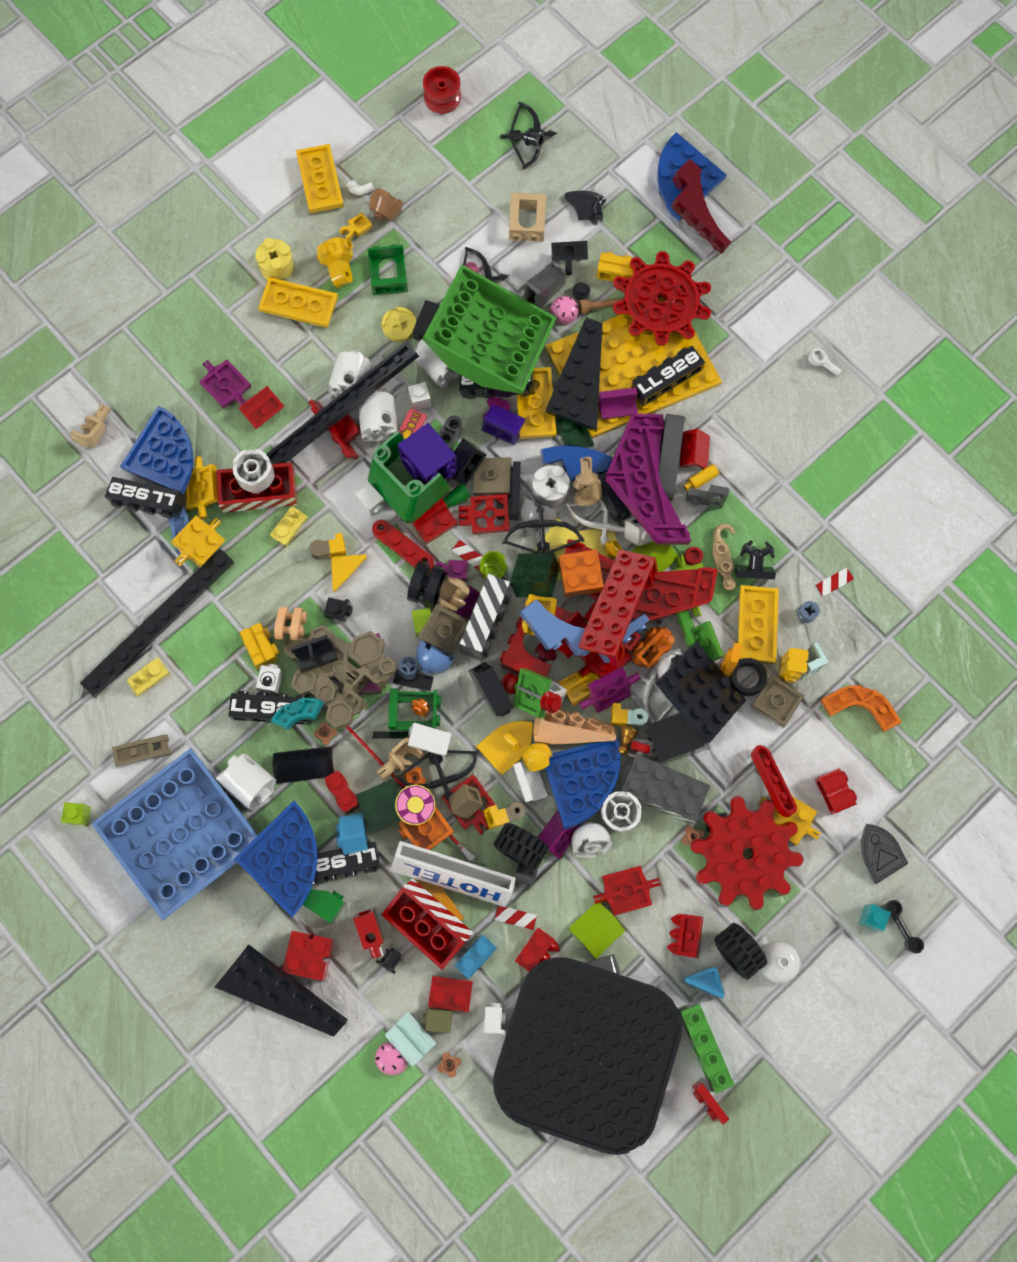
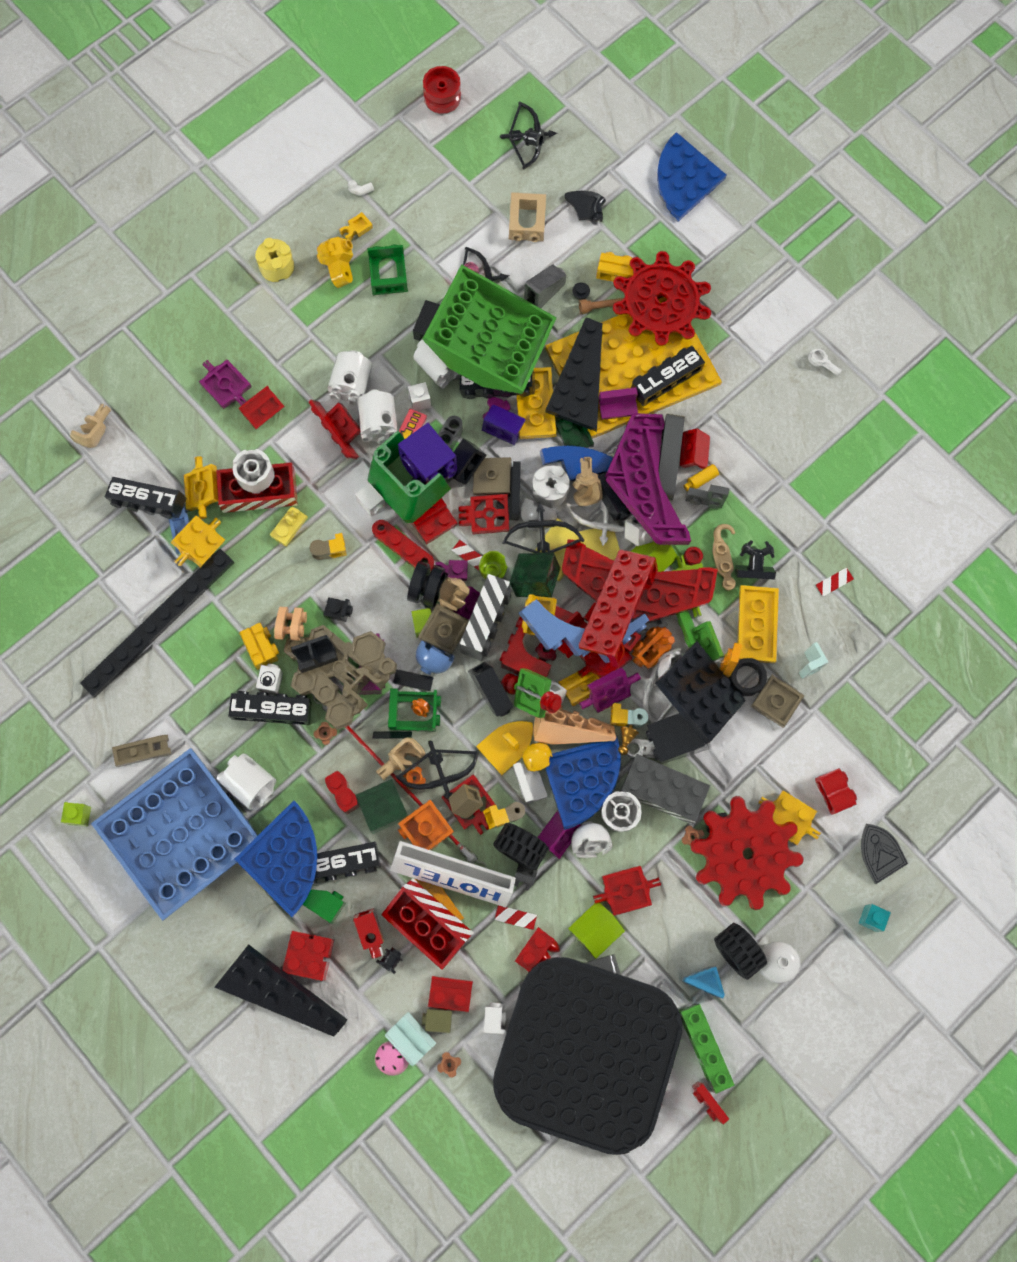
blue plate [120,406,194,494] -> none
light yellow plate [127,657,170,697] -> none
yellow plate [258,277,338,328] -> none
black plate [266,341,419,464] -> none
teal tile [270,698,324,730] -> none
black panel [272,746,335,783] -> none
yellow plate [296,144,344,214] -> none
yellow tile [331,554,367,592] -> none
dark azure brick [336,813,368,855] -> none
medium nougat cone [369,188,404,222] -> none
light yellow tile [381,307,417,342] -> none
tile [395,785,435,826] -> none
sand blue wheel [398,657,418,680] -> none
white panel [408,723,451,756] -> none
green cone [443,484,471,508] -> none
dark azure brick [455,935,497,979] -> none
bright pink helmet [549,296,579,325] -> none
black piece [551,241,588,276] -> none
orange brick [558,550,604,598] -> none
yellow plate [605,540,623,558] -> none
red tile [630,741,651,754] -> none
red plate [667,914,704,959] -> none
dark red arch [671,159,731,254] -> none
red plate [751,745,797,818] -> none
yellow brick [779,648,809,683] -> none
sand blue wheel [797,601,820,623] -> none
orange plate [820,685,902,733] -> none
black bar [884,900,924,954] -> none

